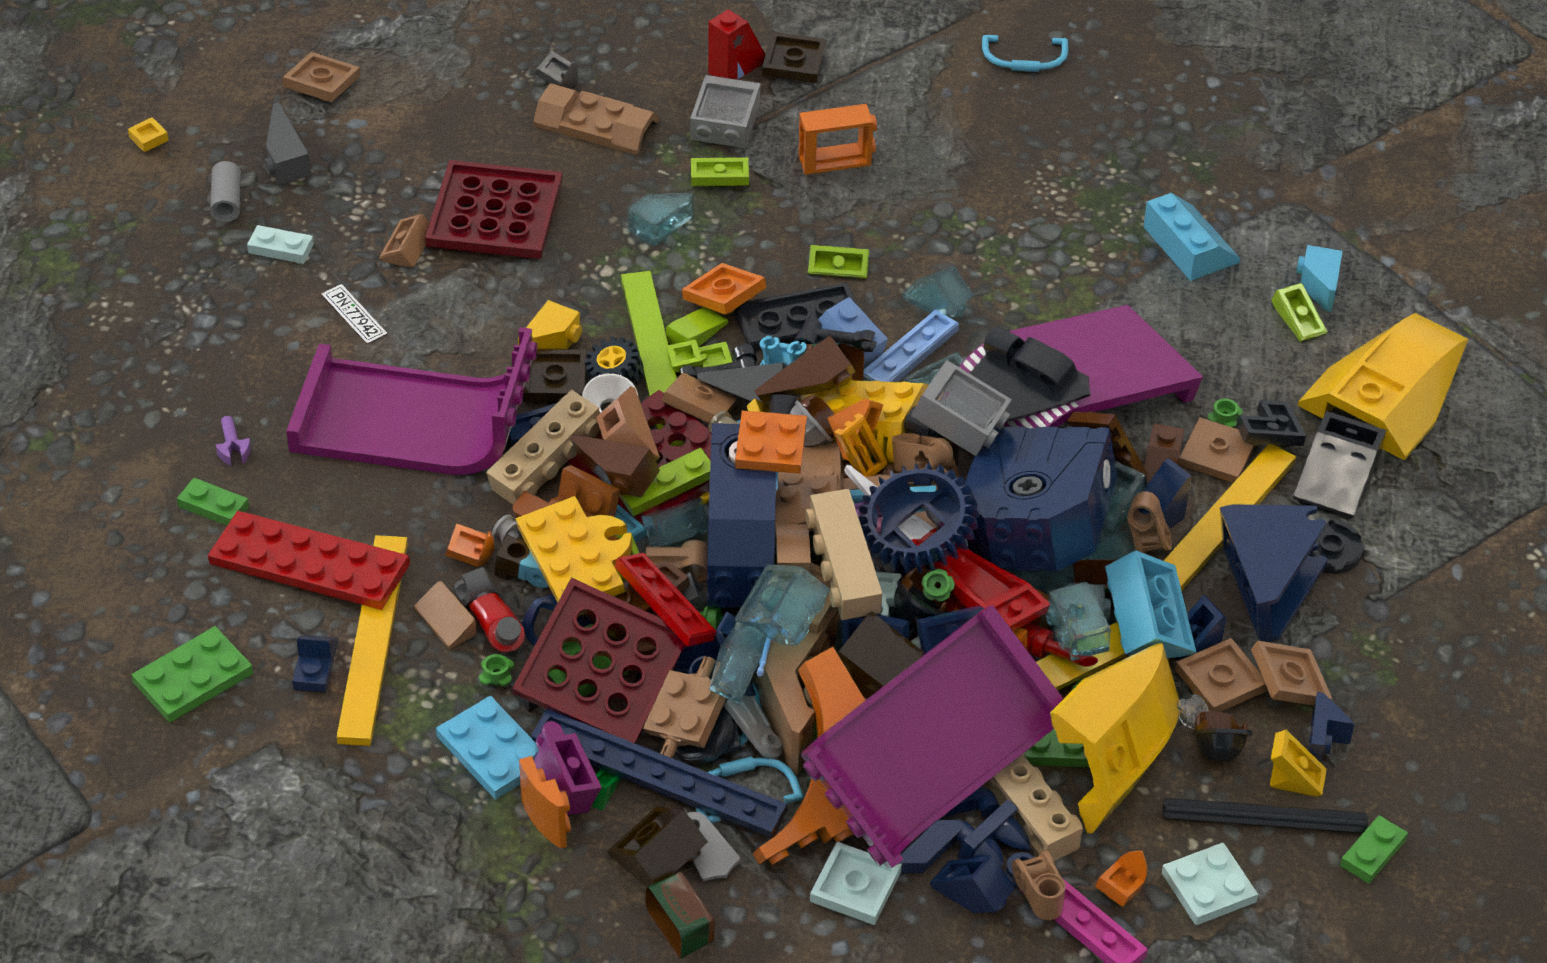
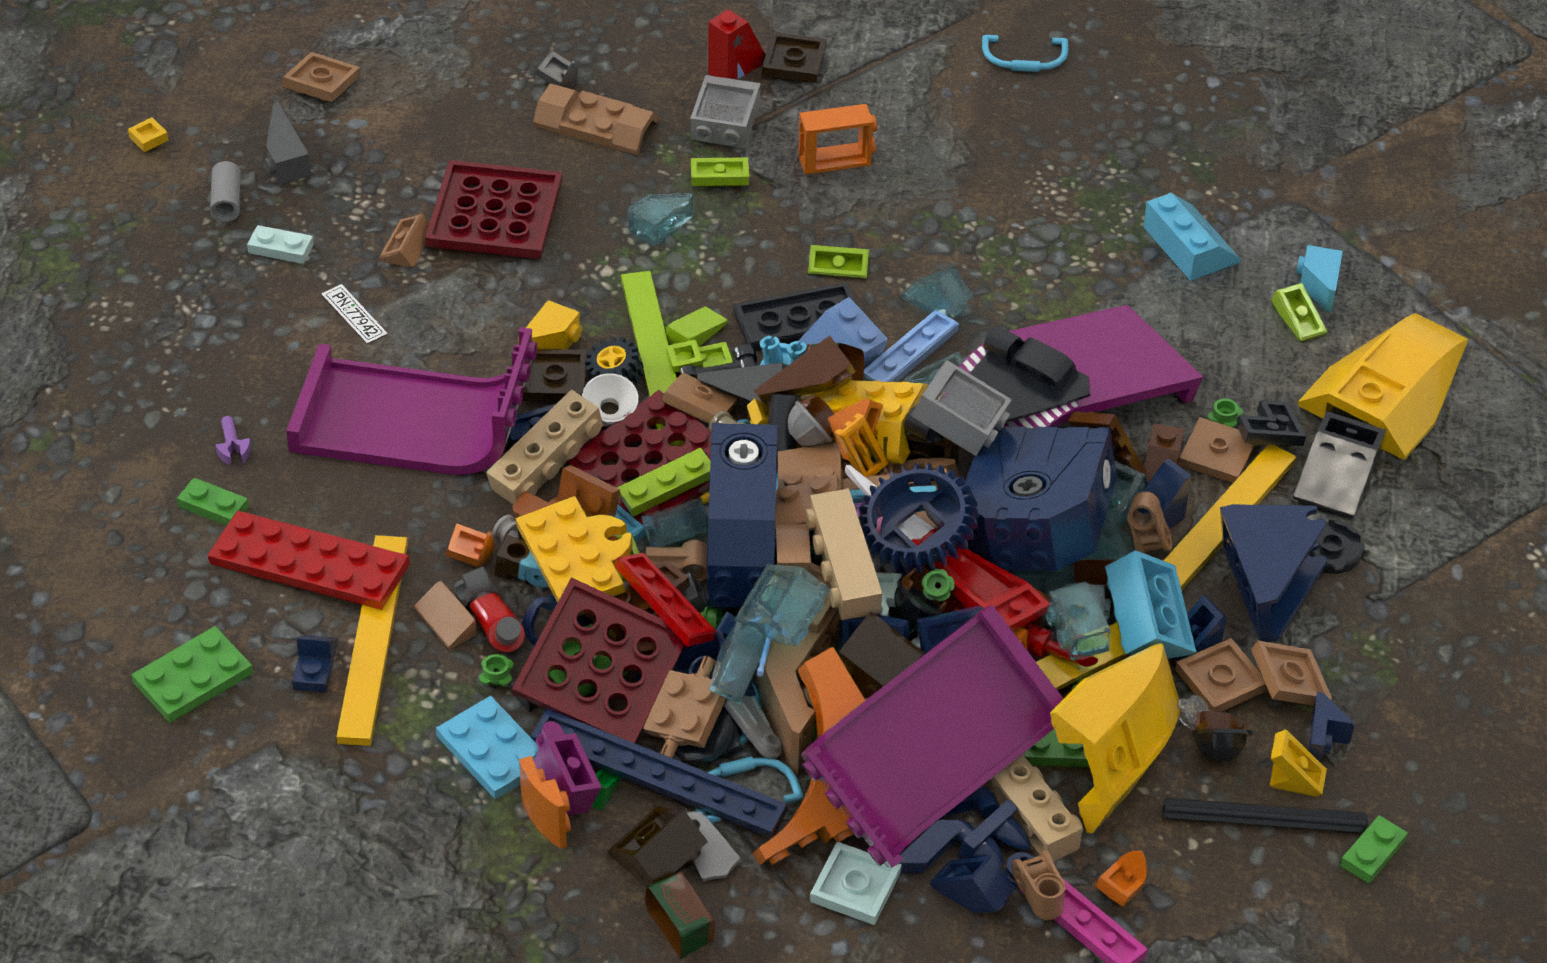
reddish brown slope [570,434,660,498] -> none
nougat slope [596,386,660,461] -> none
orange plate [681,263,767,314] -> none
orange plate [735,410,807,474] -> none
black brick [793,318,877,352] -> none
medium nougat piece [892,433,953,472] -> none
light aqua plate [1162,843,1258,926] -> none

